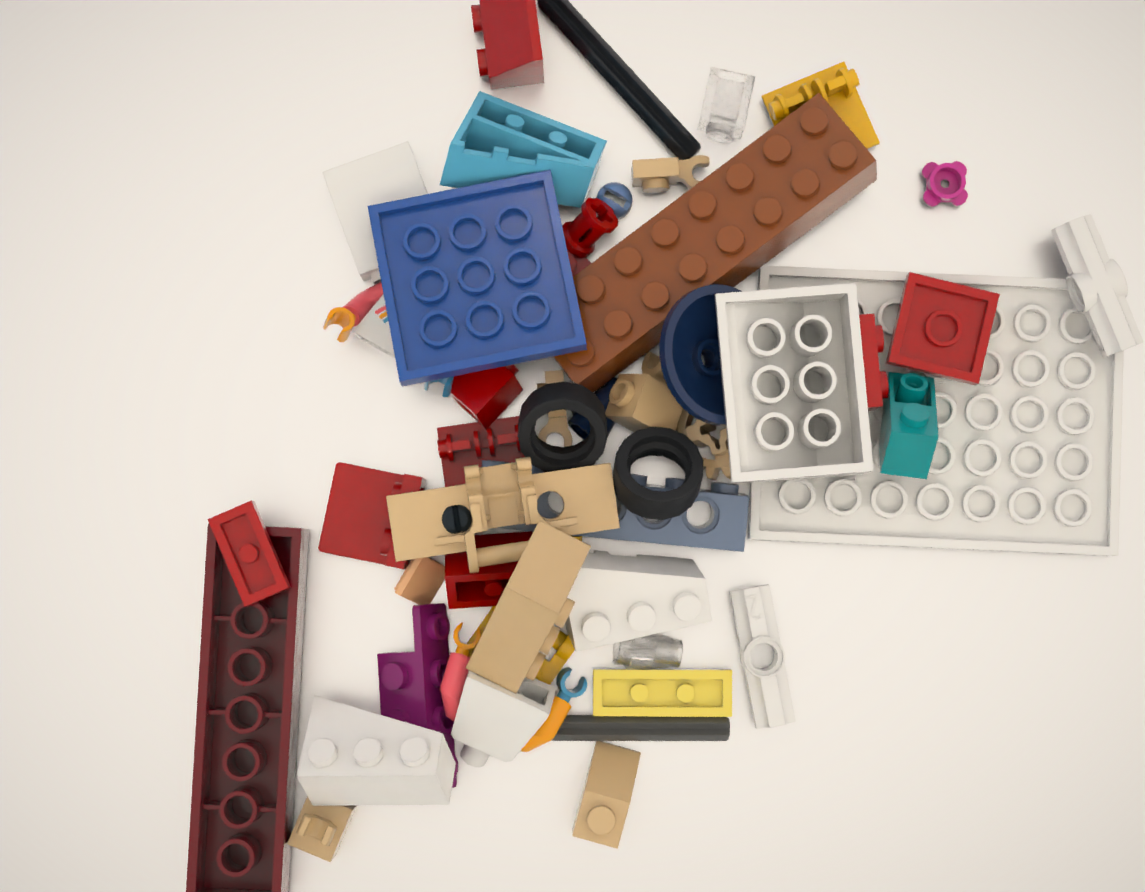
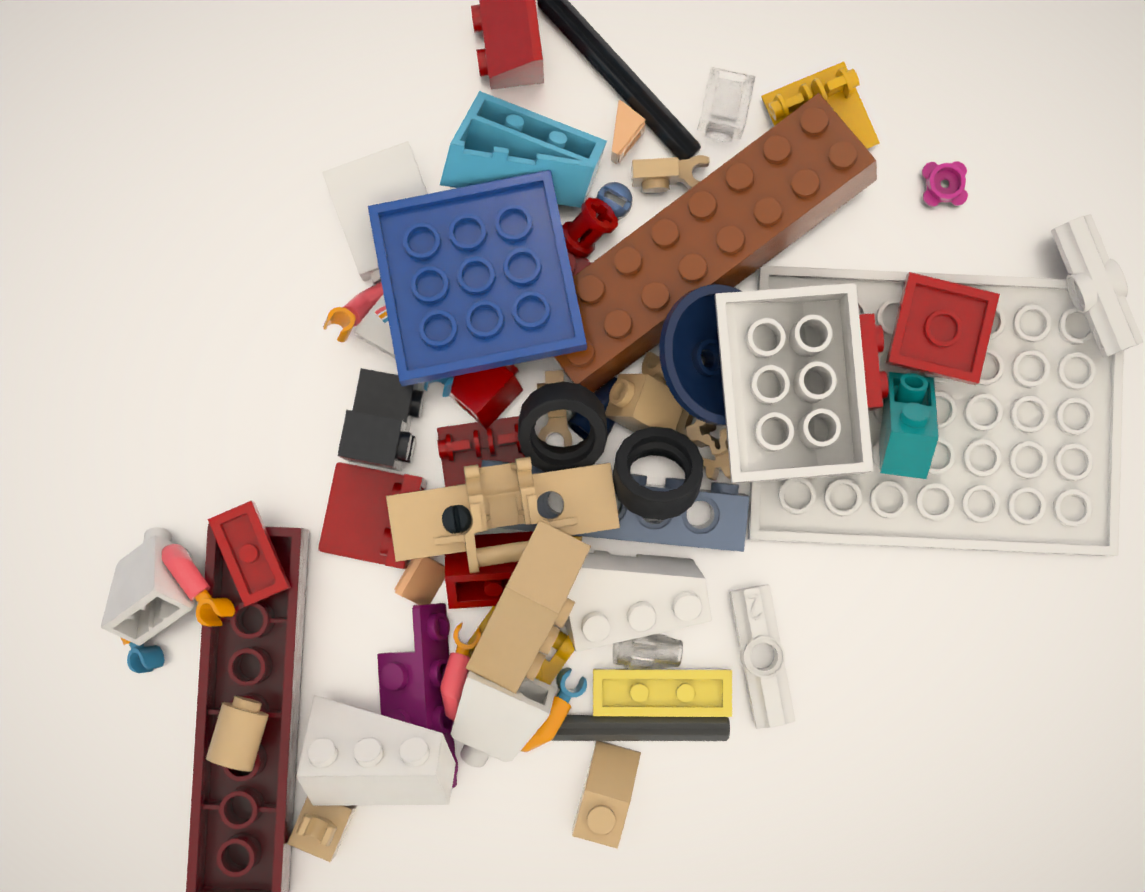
none -> white torso [101,527,235,673]
none -> tan brick [206,696,269,772]
none -> black brick [337,368,424,471]
none -> light nougat slope [611,100,646,164]

